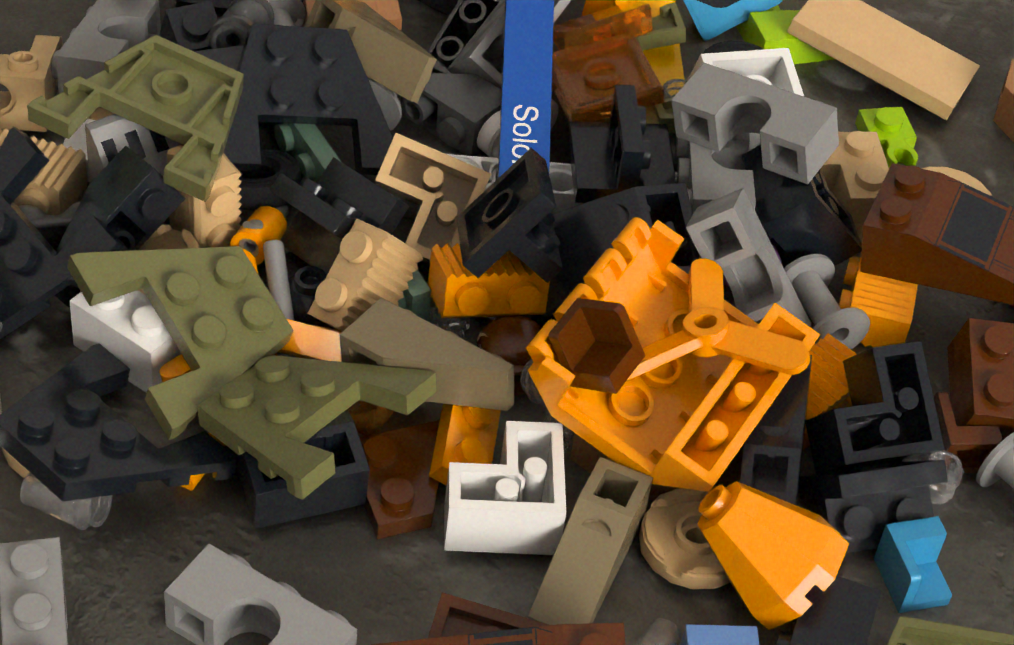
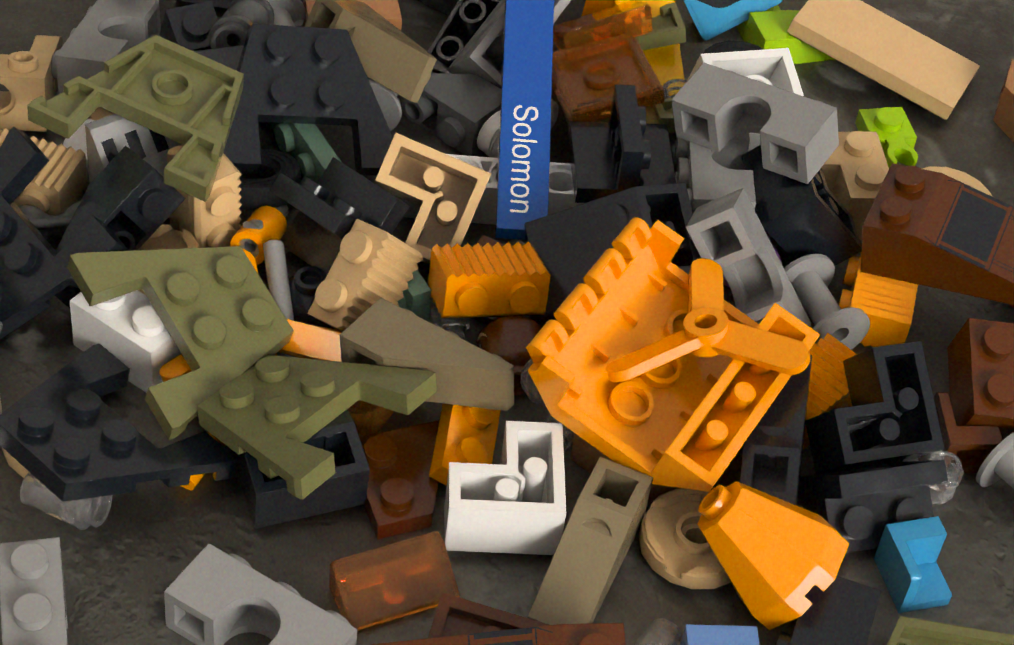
black bracket [456,148,563,283] -> none
reddish brown panel [549,298,645,394] -> none
none -> clear orange slope [329,531,460,630]

